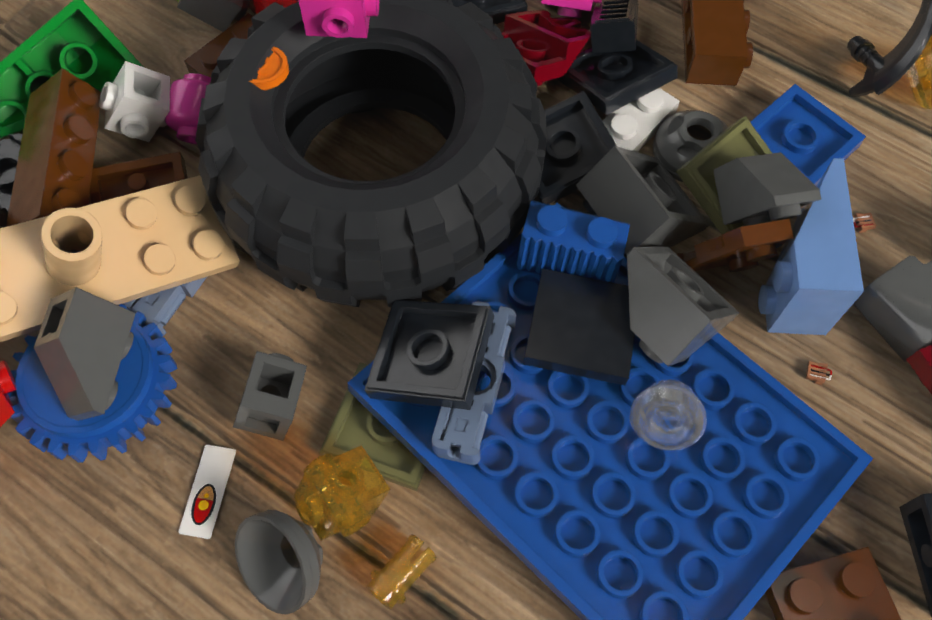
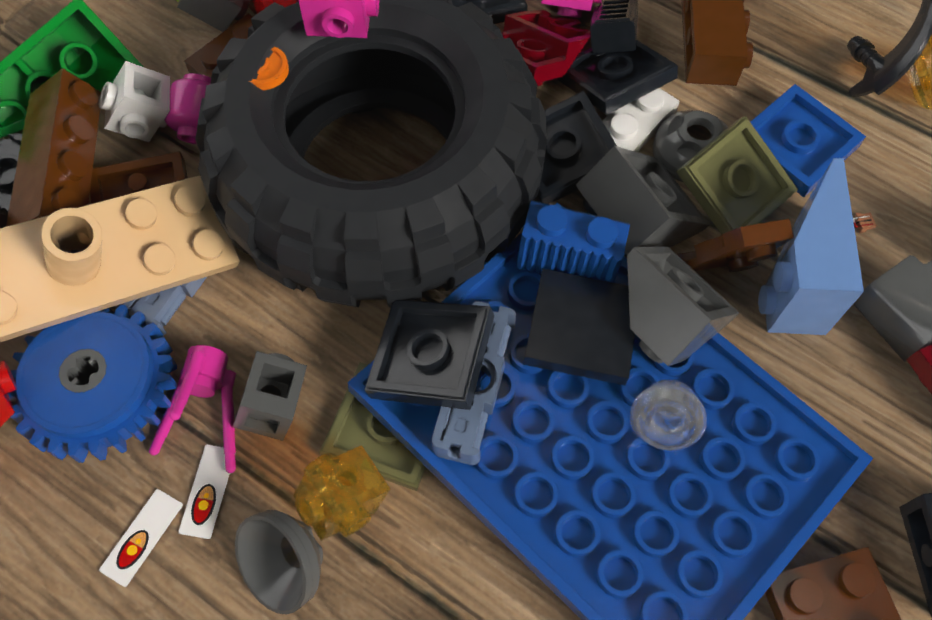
dark grey slope [34,287,136,421] -> none
clear yellow pin [366,534,437,610] -> none
dark grey slope [713,152,821,226] -> none
nougat piece [805,361,832,385] -> none
none -> white sticker [99,489,183,587]
none -> dark pink plant [149,345,236,474]

